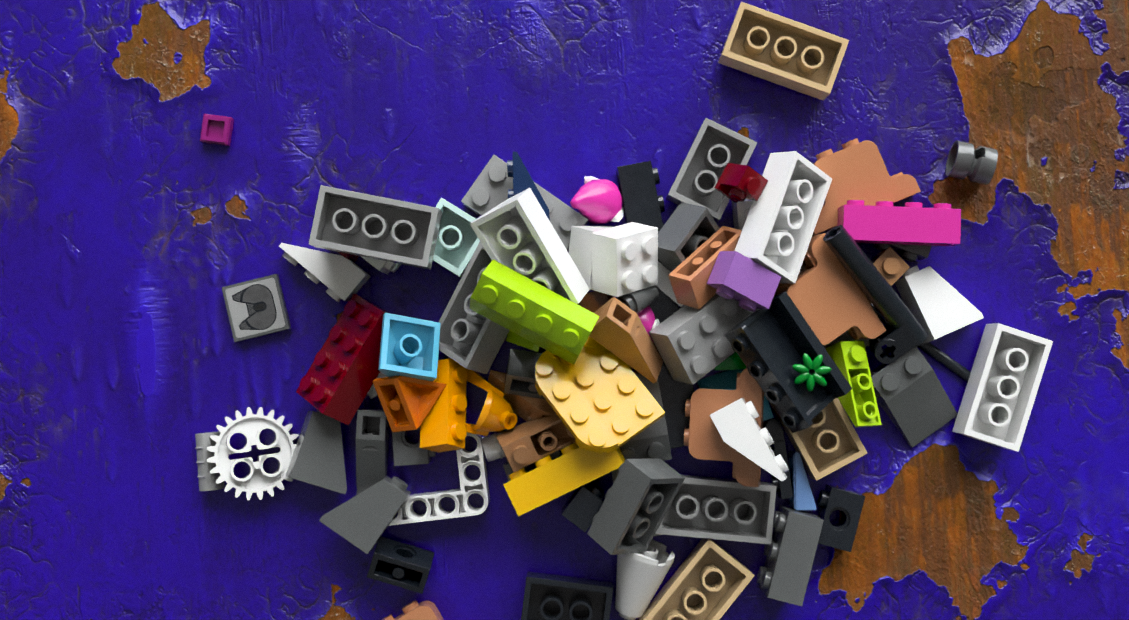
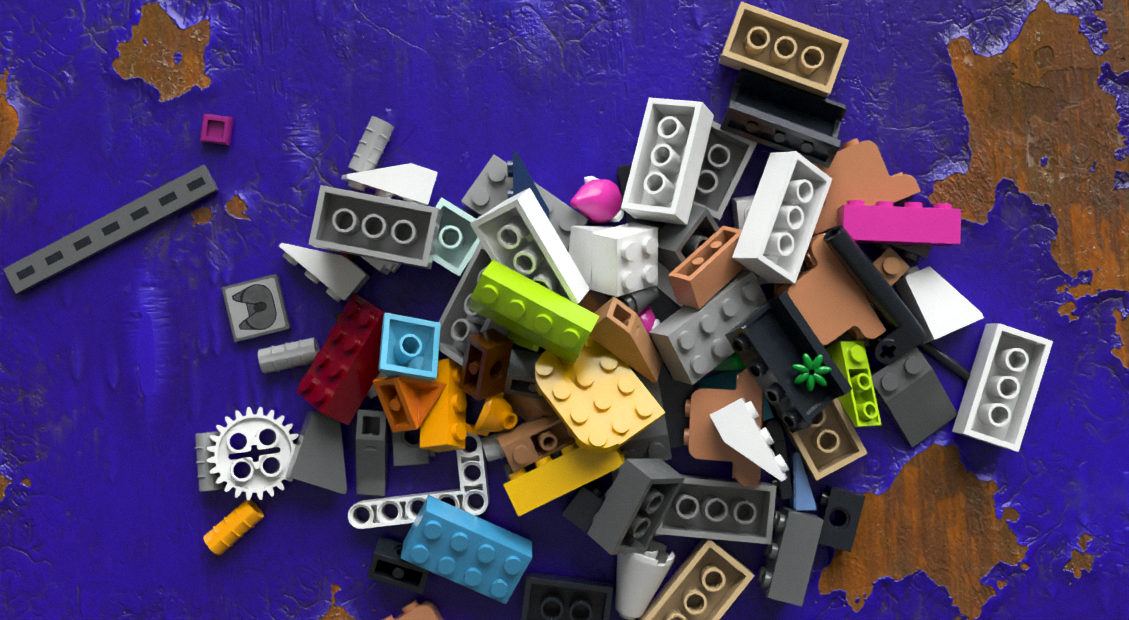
dark grey slope [319,476,411,554] -> none
medium lavender brick [707,251,781,312] -> none
dark red brick [714,163,768,203] -> none
dark grey wheel [945,140,998,185] -> none
none -> dark grey tile [3,165,219,294]
none -> light orange axle [203,499,264,555]
none -> light grey axle [258,338,320,374]
none -> white slope [341,163,438,205]
none -> light grey axle [348,116,395,172]
none -> dark azure brick [401,495,532,604]
none -> reddish brown brick [459,328,513,401]
none -> white brick [621,98,714,225]
none -> black panel [720,68,847,168]

